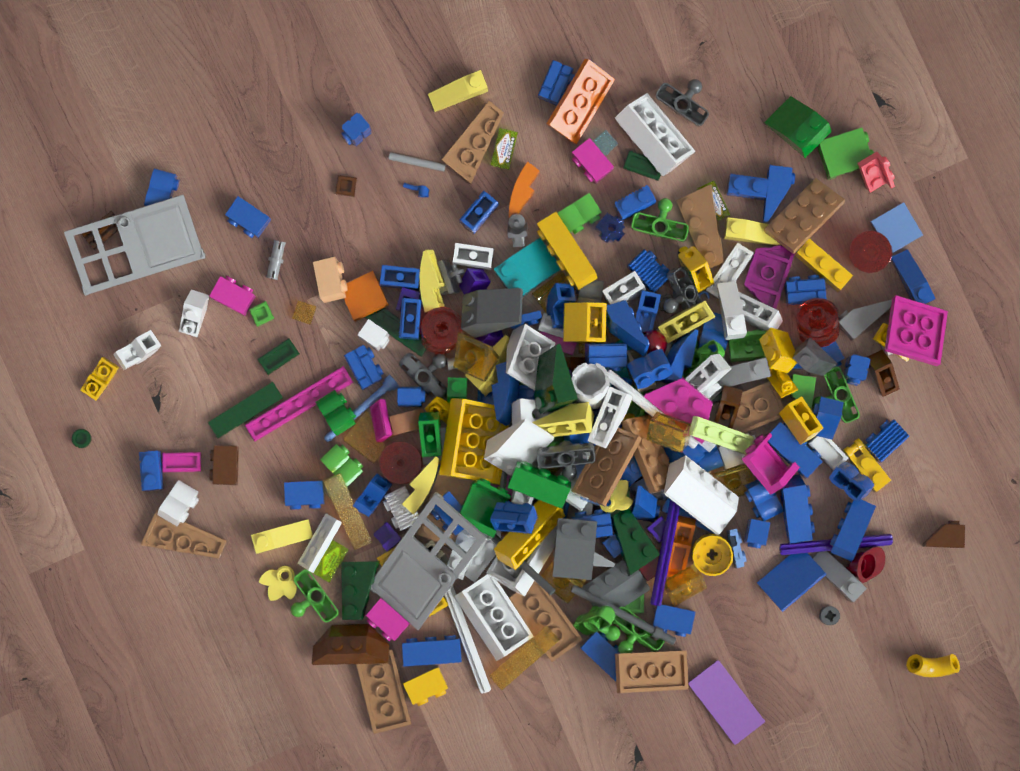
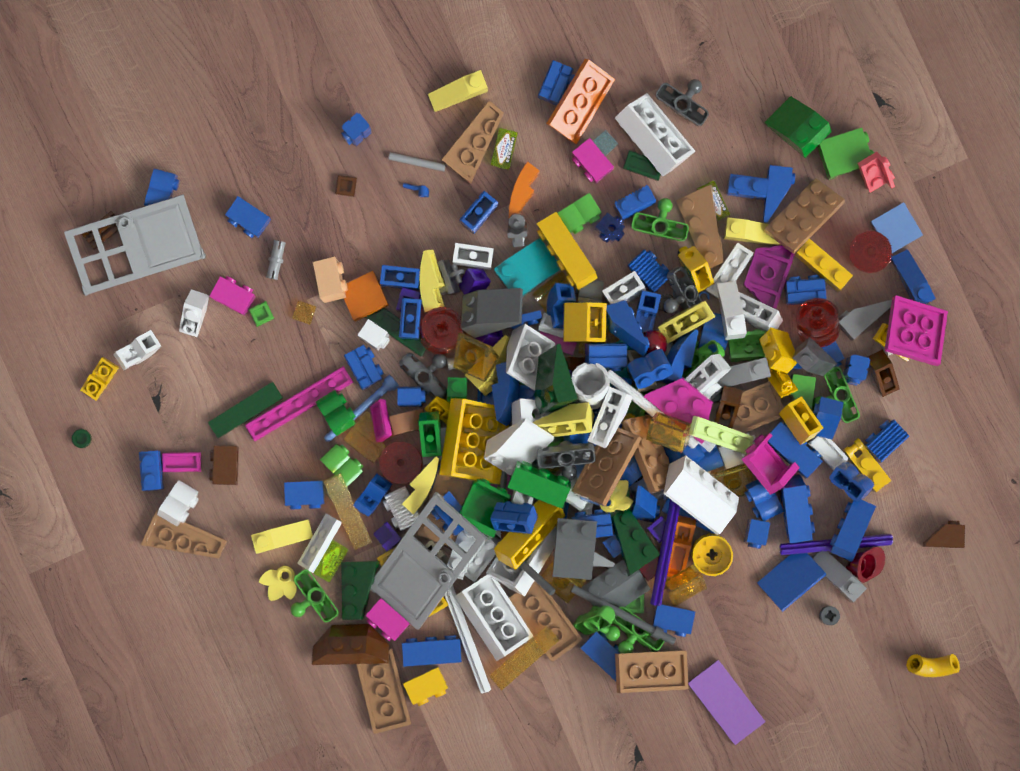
dark green tile [257,338,300,376] -> none
medium blue wing [726,529,747,568] -> none

